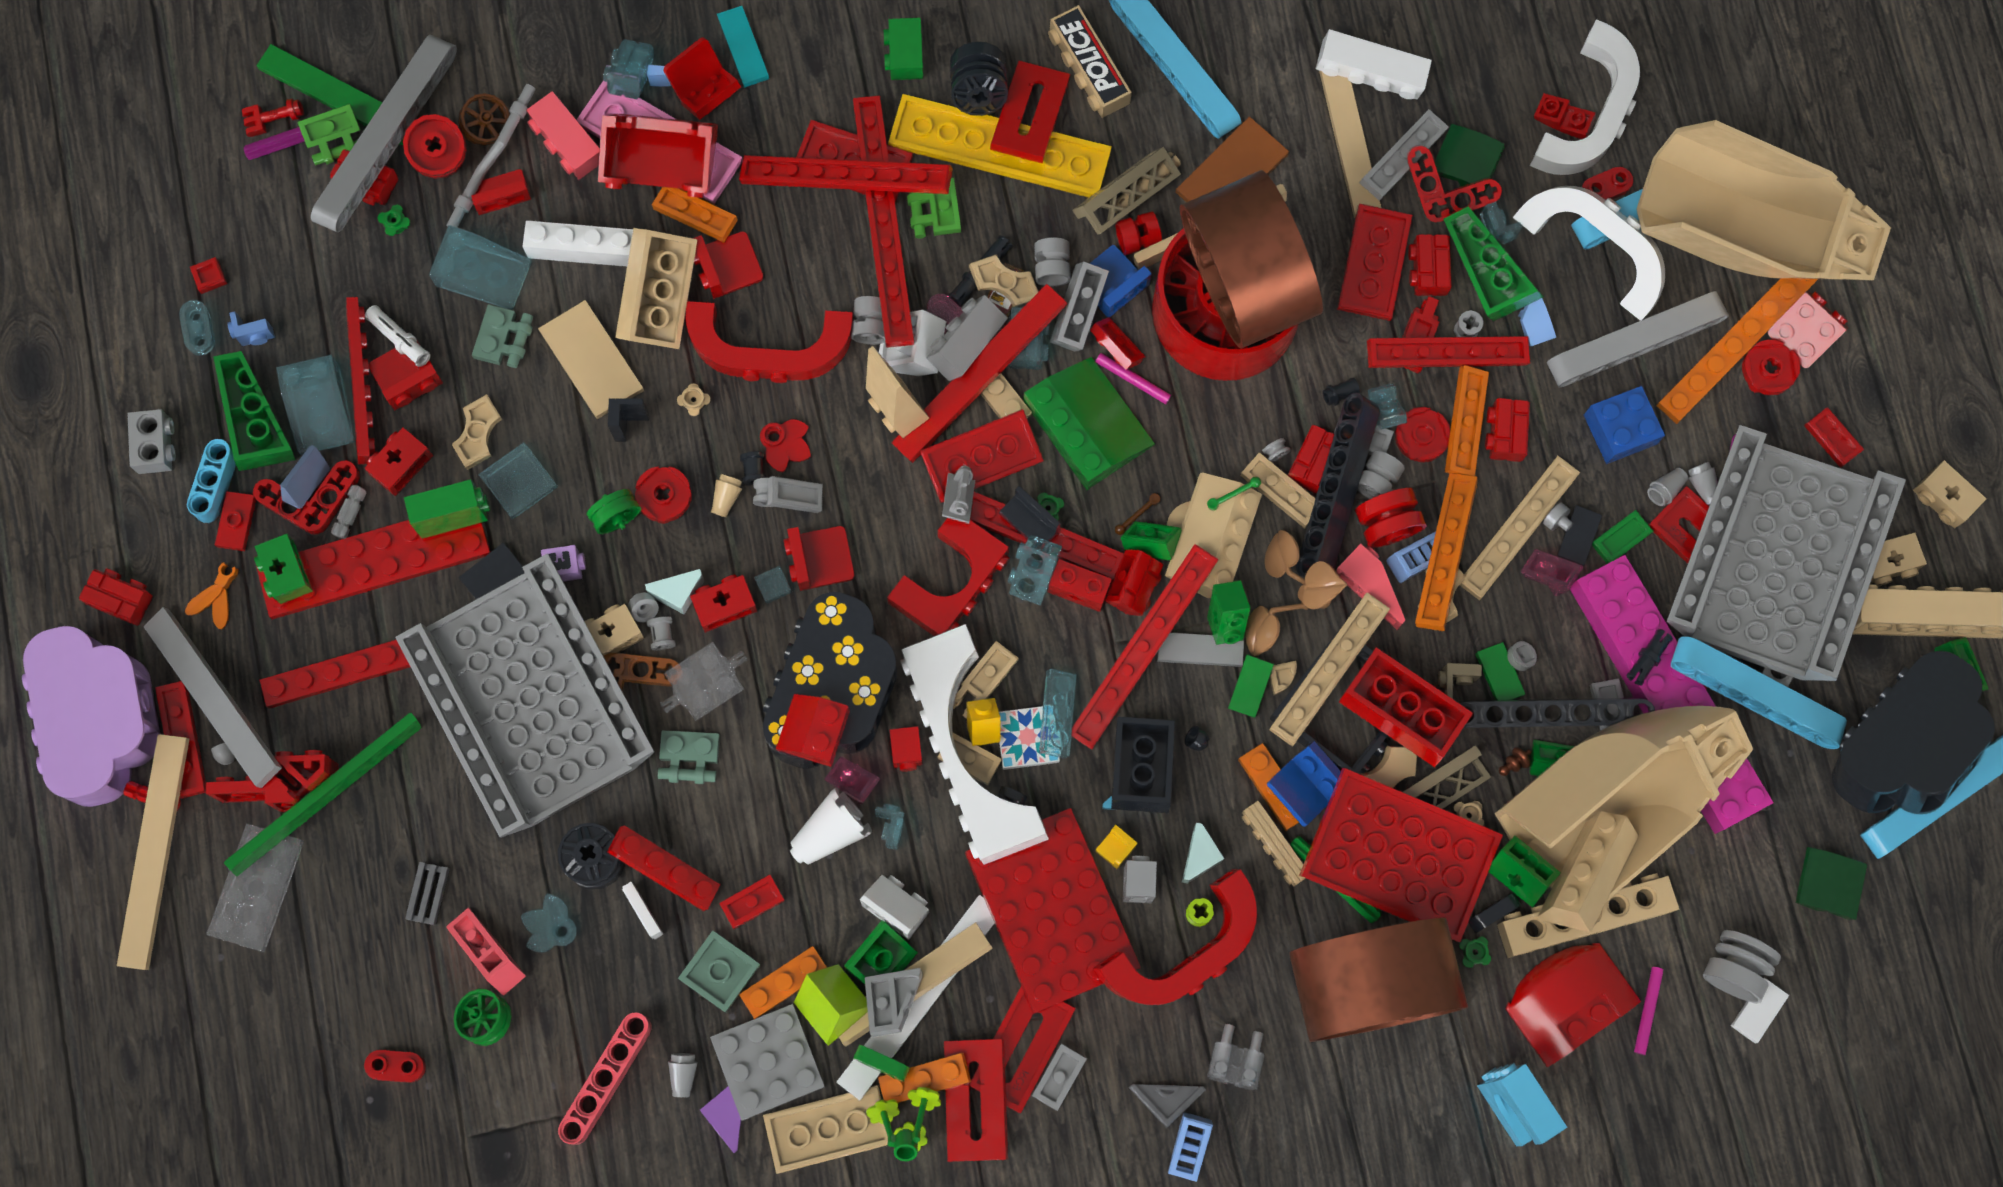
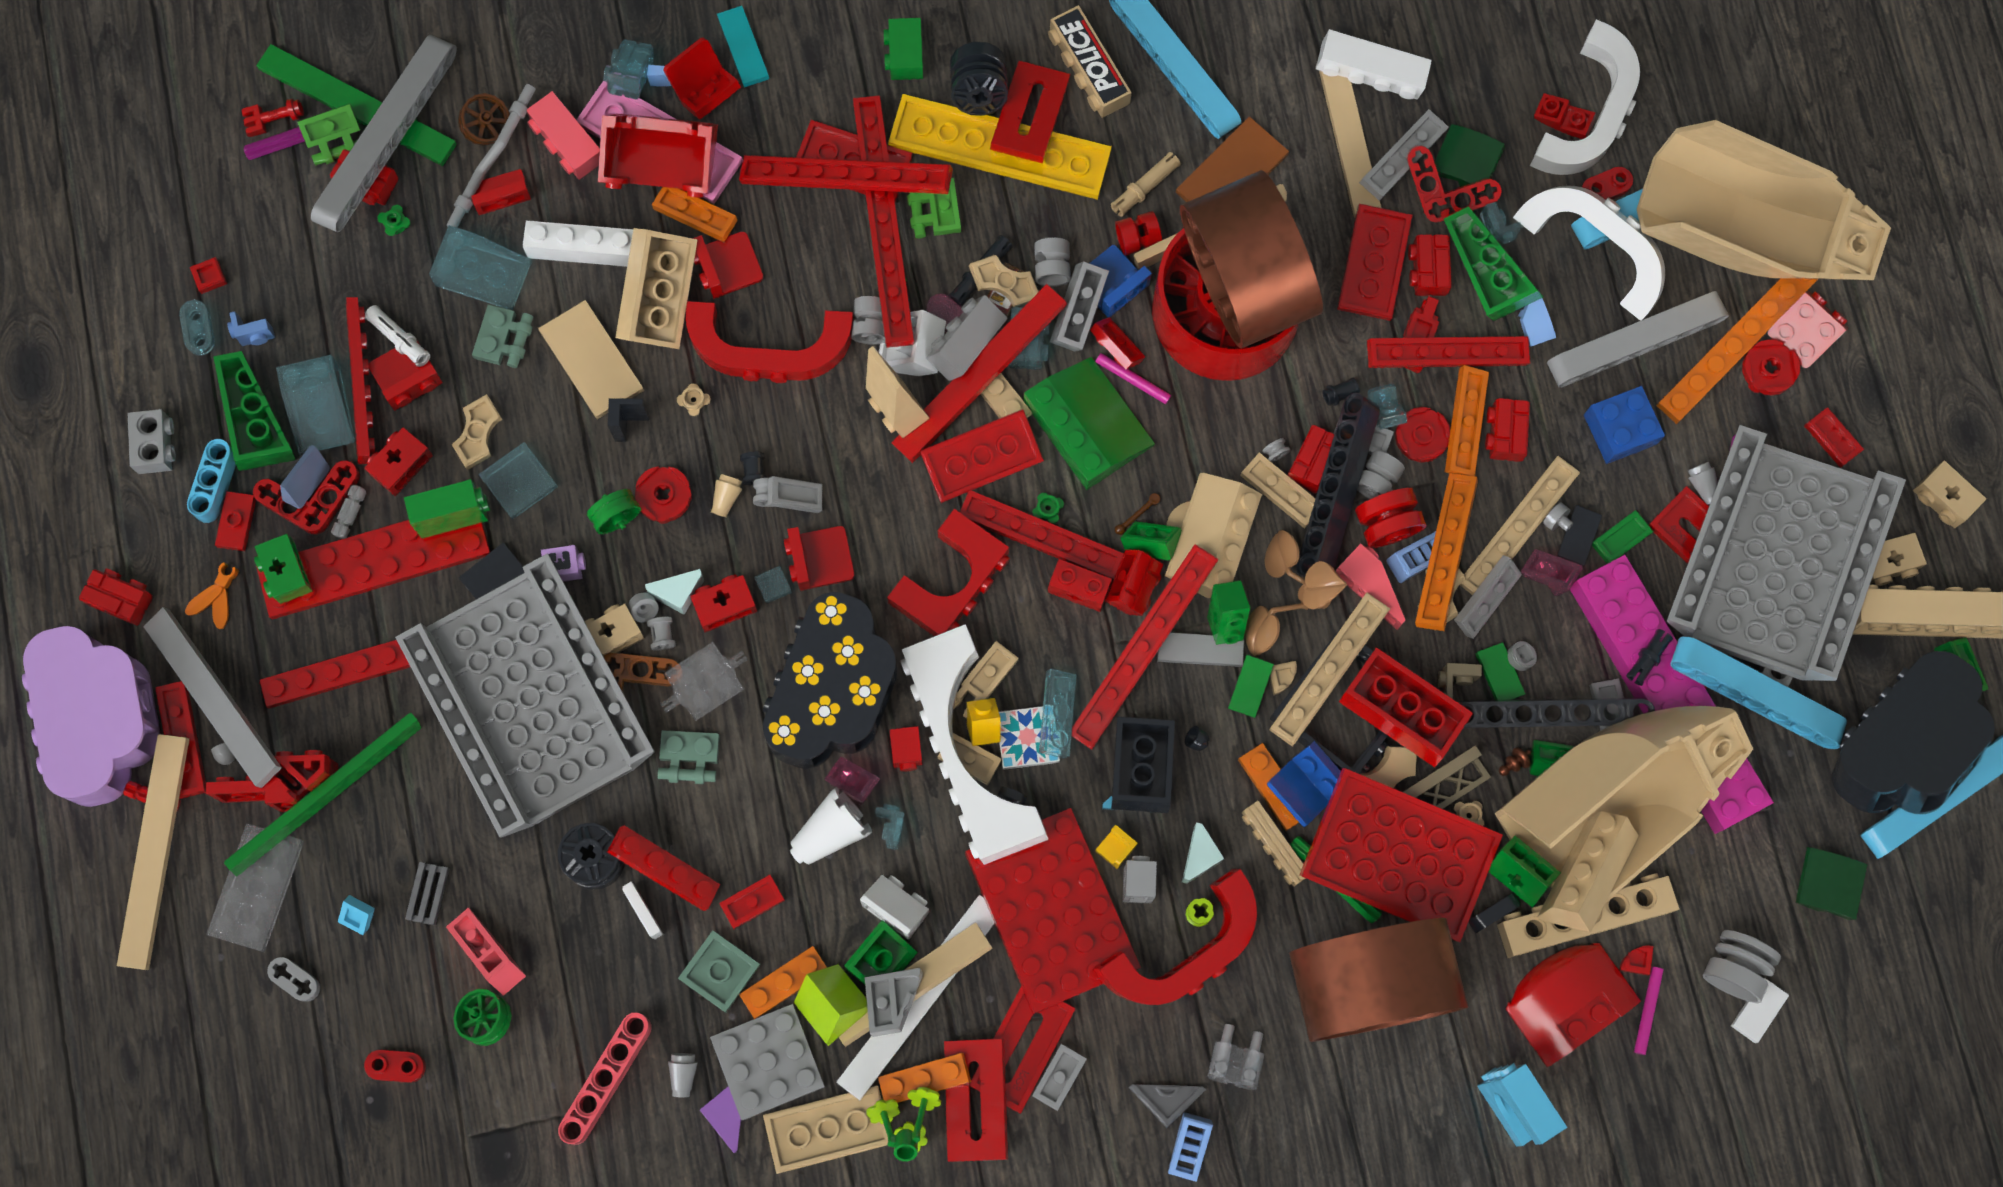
red wheel [403,114,467,179] -> none
clear light blue plate [521,894,577,953] -> none
red plate [760,419,811,472] -> none
red slope [776,694,850,767] -> none
green beam [853,1045,910,1082] -> none
light grey hinge [942,466,975,524] -> none
black panel [999,486,1061,551] -> none
clear light blue brick [1007,535,1062,606] -> none
dark tan fence [1072,147,1181,235] -> none
green hinge [1207,477,1261,511] -> none
light grey bush [1454,310,1483,337] -> none
green plate [1459,937,1491,968] -> none
light grey cone [1647,468,1688,506] -> none
none -> light grey beam [267,957,320,1002]
none -> medium azure plate [338,895,375,935]
none -> light grey tile [1454,555,1522,639]
none -> red tile [1619,946,1653,976]

